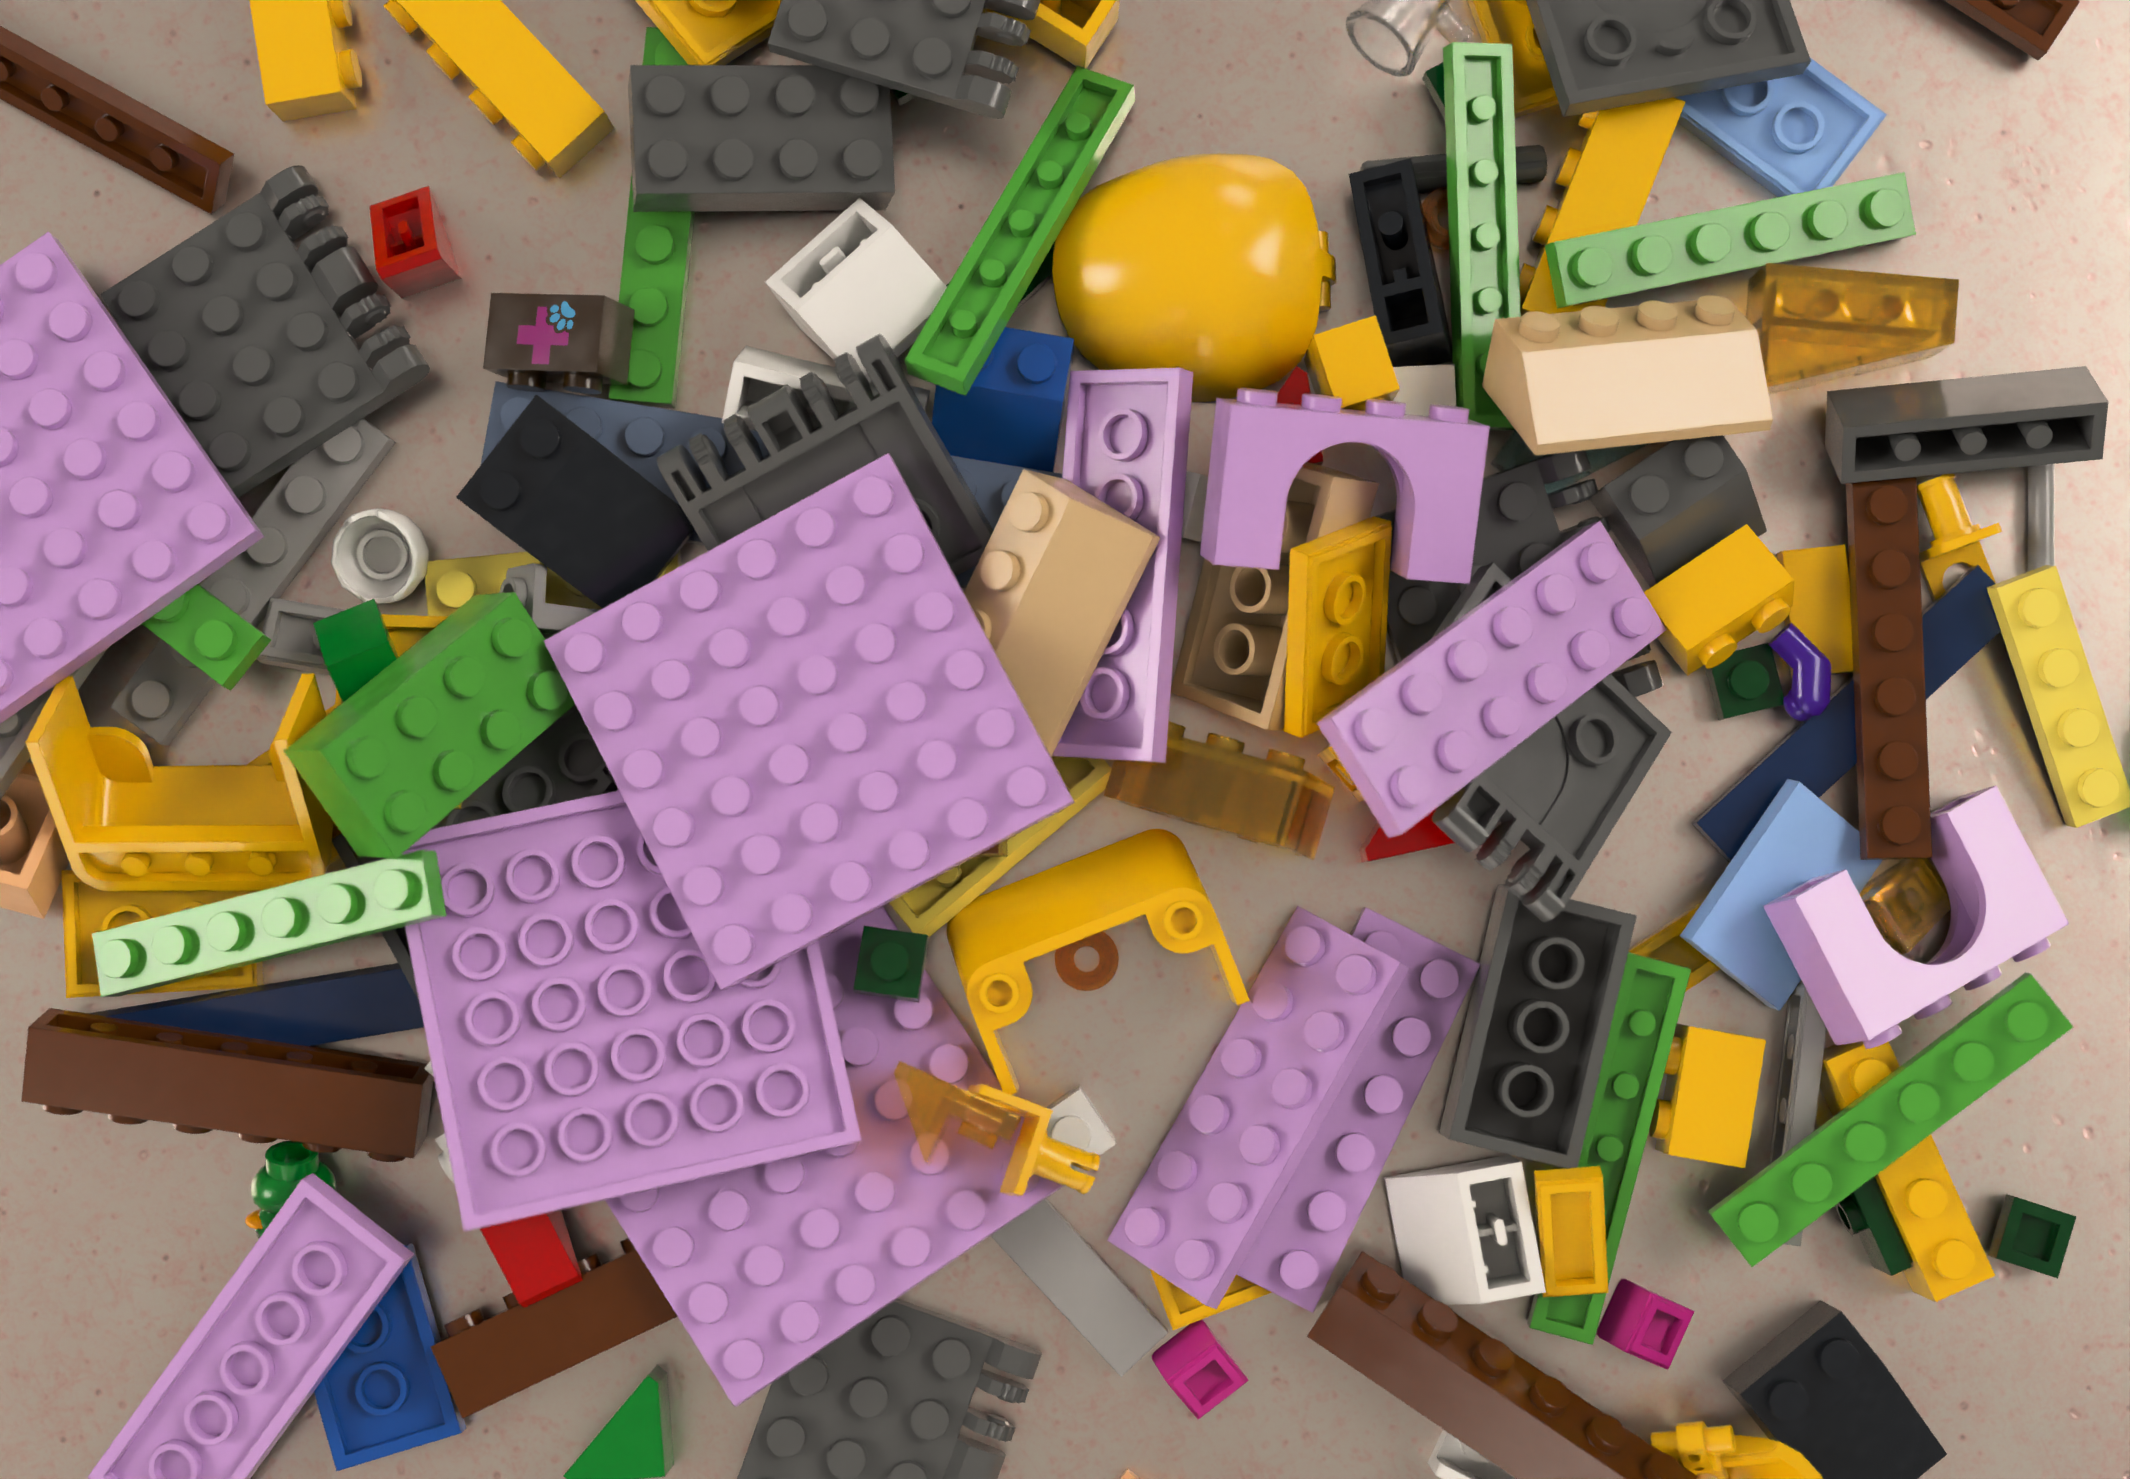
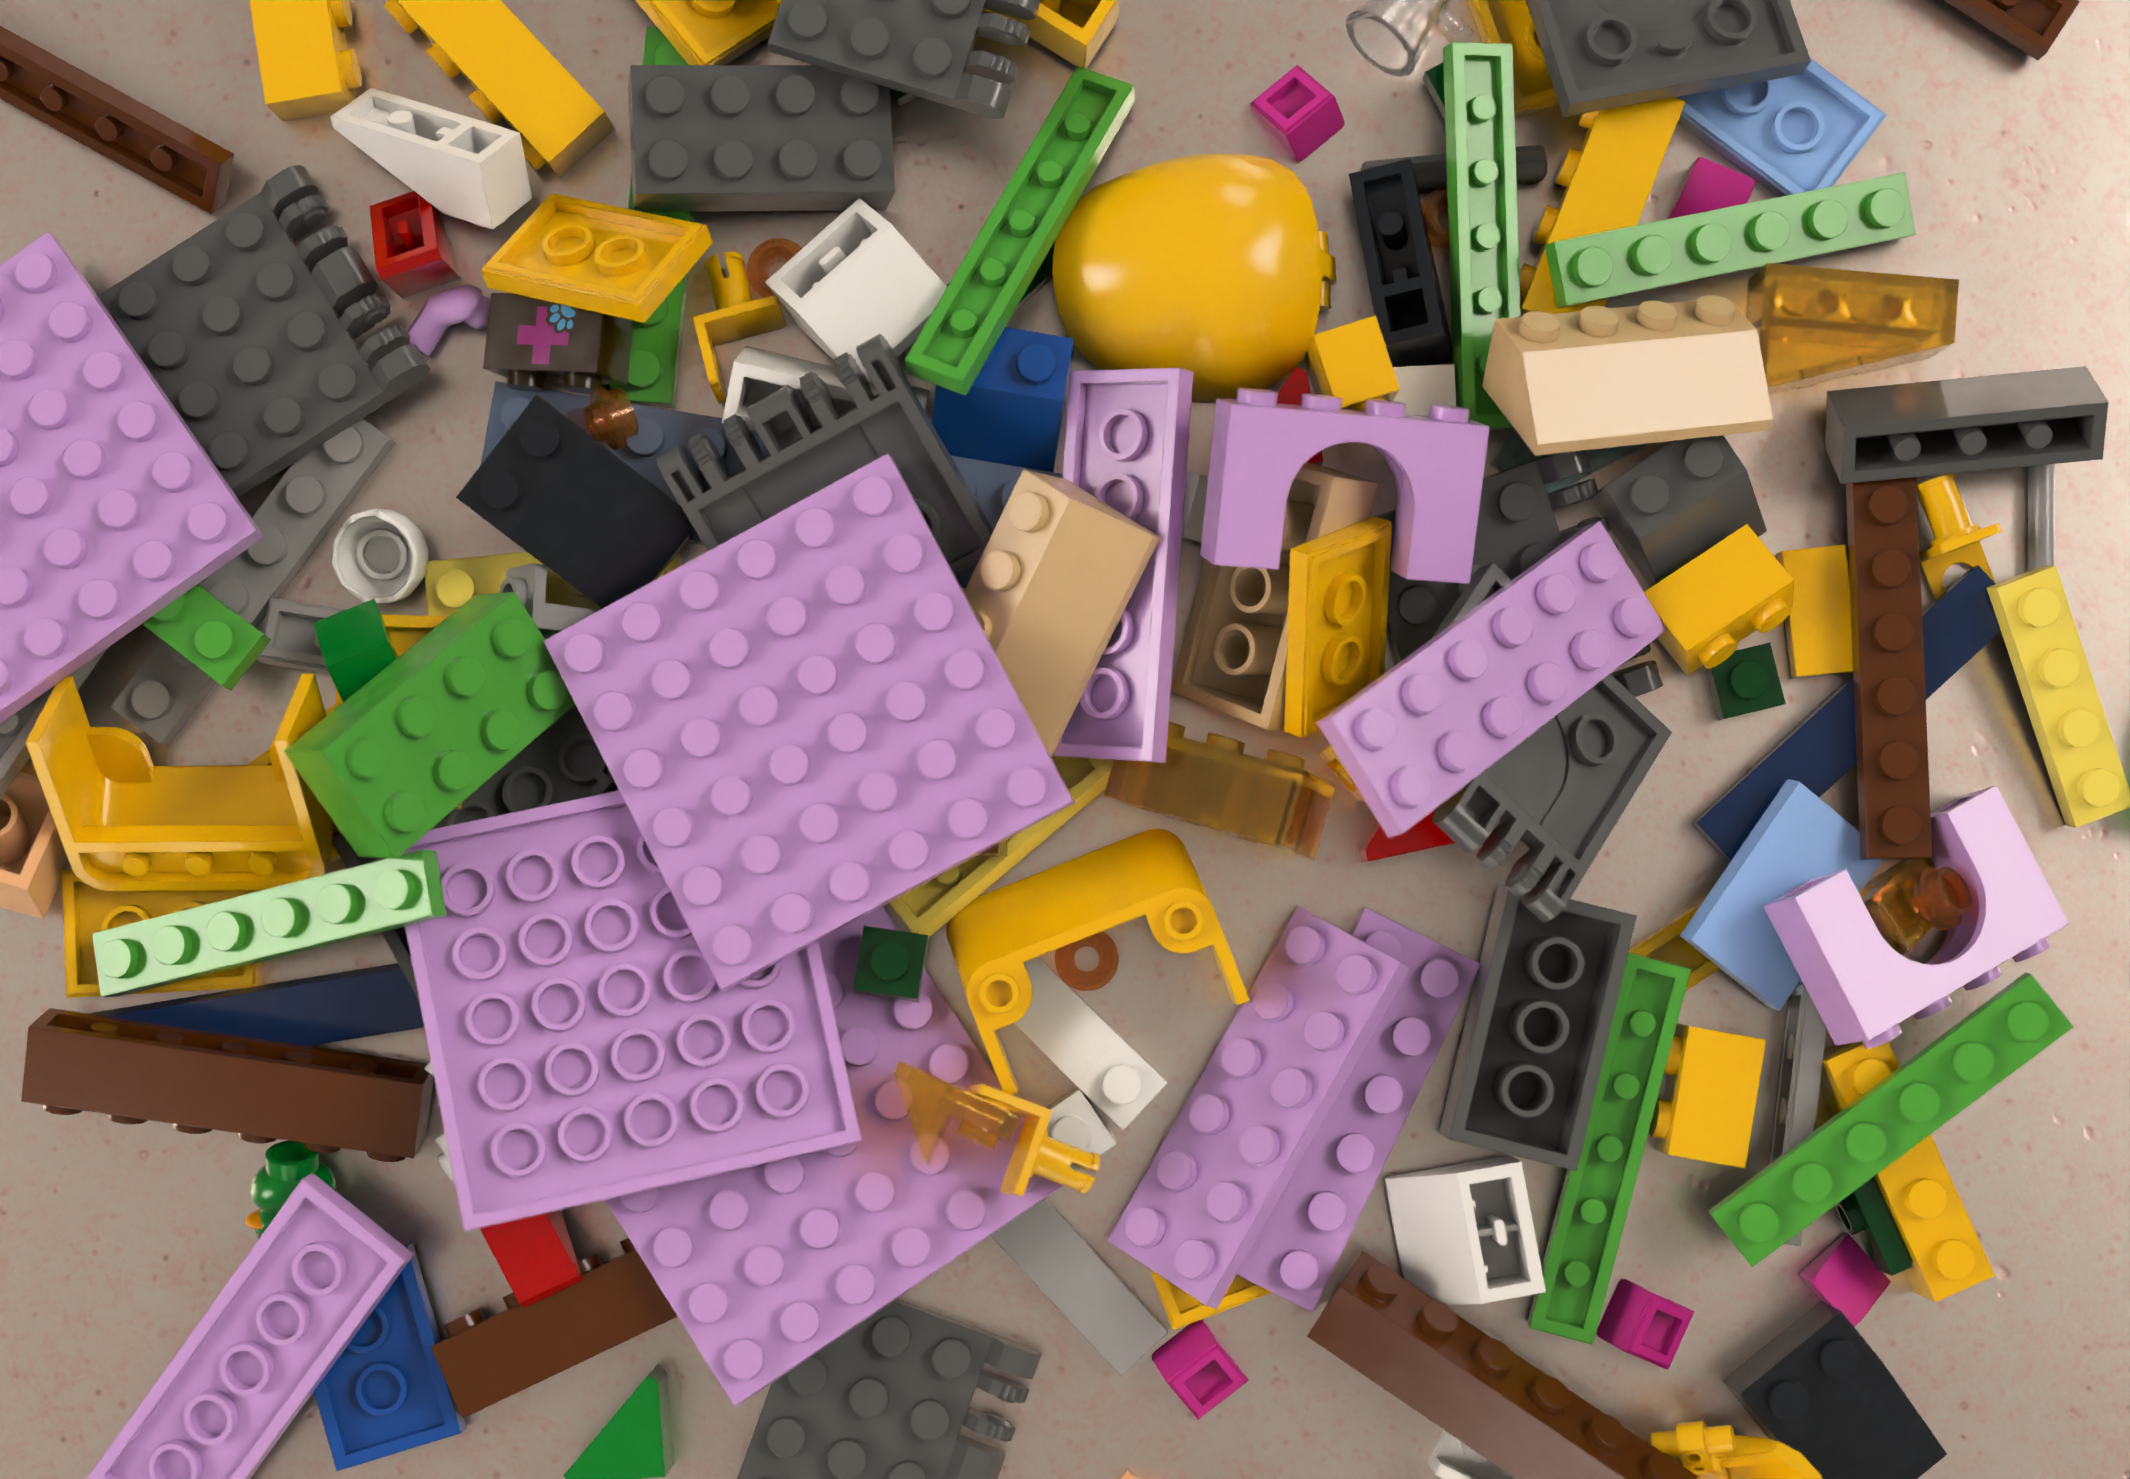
yellow tile [1534,1166,1608,1298] -> none
dark purple arm [1768,622,1831,721] -> none
dark green plate [1988,1194,2076,1279] -> none
none -> white slope [330,87,532,229]
none -> lavender arm [407,284,490,356]
none -> yellow tile [481,193,713,323]
none -> clear orange plate [584,387,639,450]
none -> yellow bracket [693,252,786,404]
none -> clear orange plate [747,238,802,301]
none -> white slope [1014,957,1168,1130]
none -> dark pink slope [1250,65,1345,162]
none -> dark pink slope [1668,157,1756,219]
none -> dark pink slope [1798,1232,1891,1327]
none -> clear orange plate [1911,866,1972,930]

